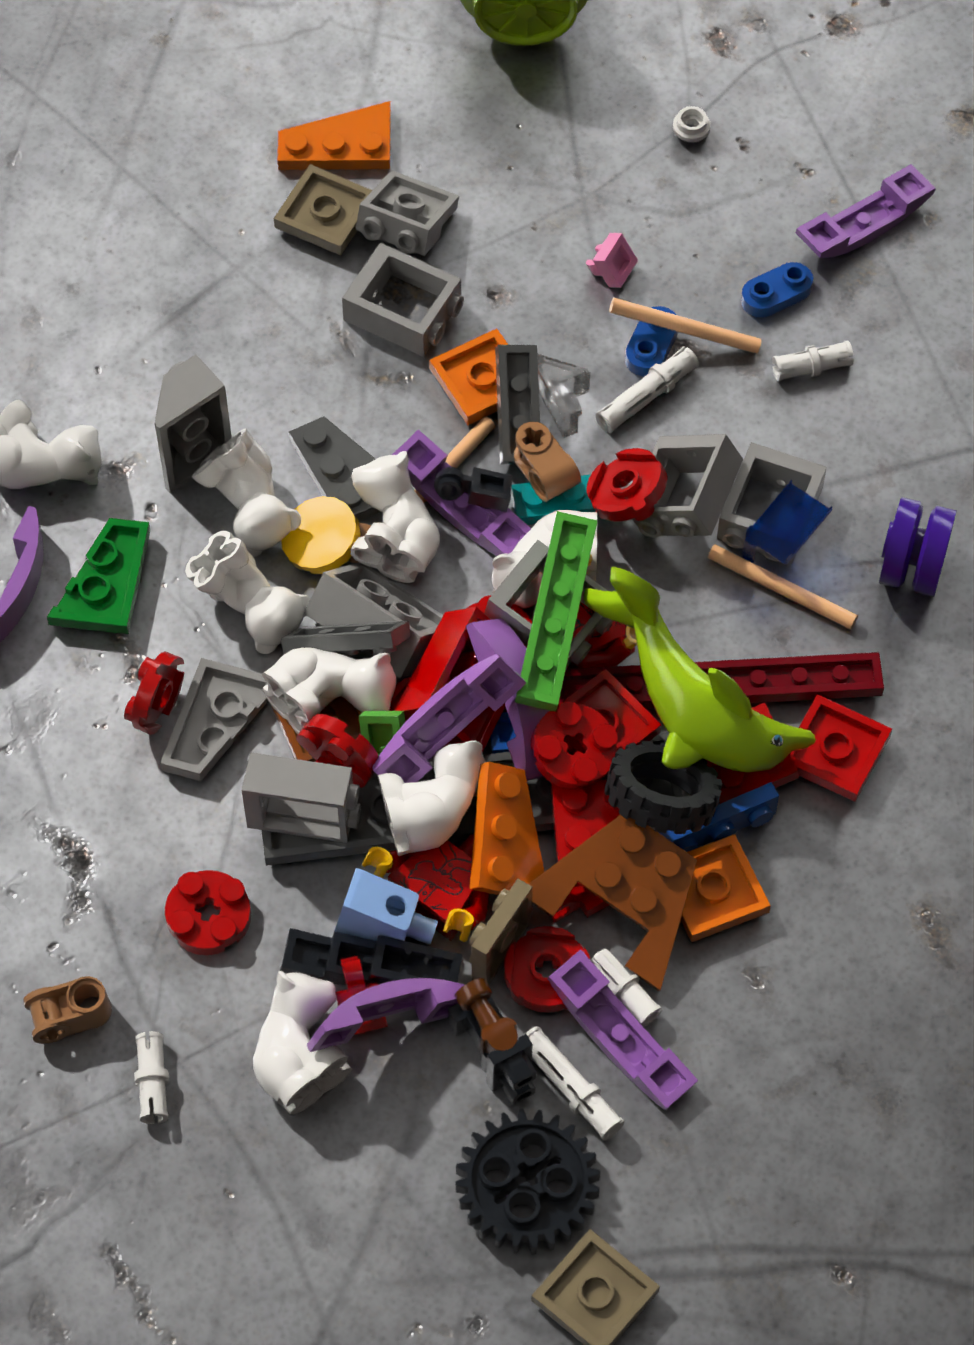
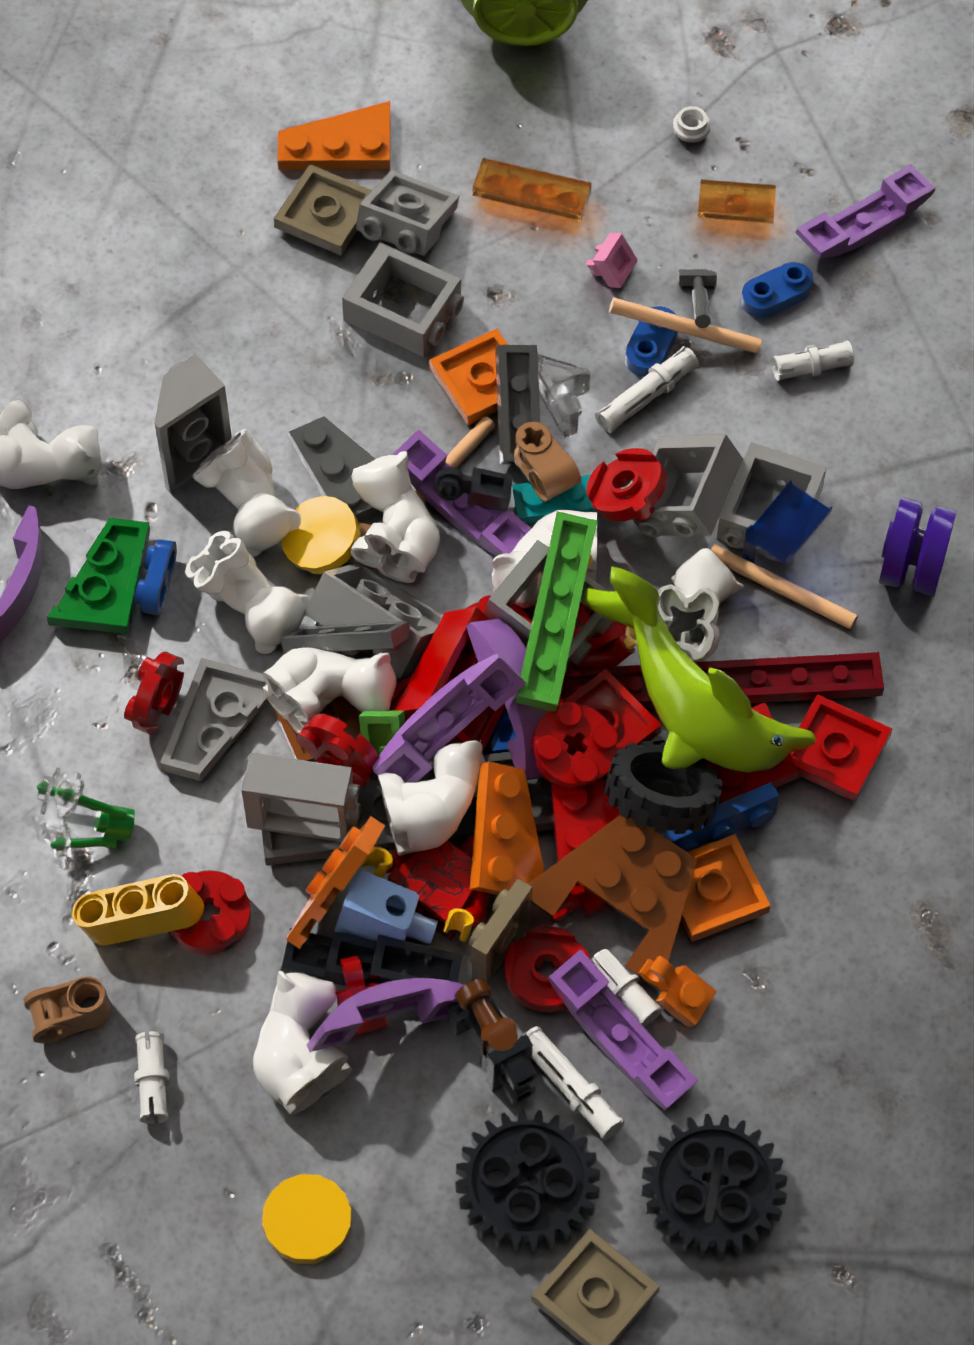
none -> plant [36,768,135,869]
none -> yellow beam [72,874,204,946]
none -> blue plate [135,539,177,615]
none -> yellow tile [262,1174,352,1264]
none -> orange wing [285,816,385,949]
none -> clear orange plate [472,158,592,221]
none -> orange plate [639,955,717,1028]
none -> black gear [641,1114,787,1259]
none -> white animal [658,548,744,662]
none -> dark grey piece [678,269,717,328]
none -> clear orange plate [698,179,776,224]

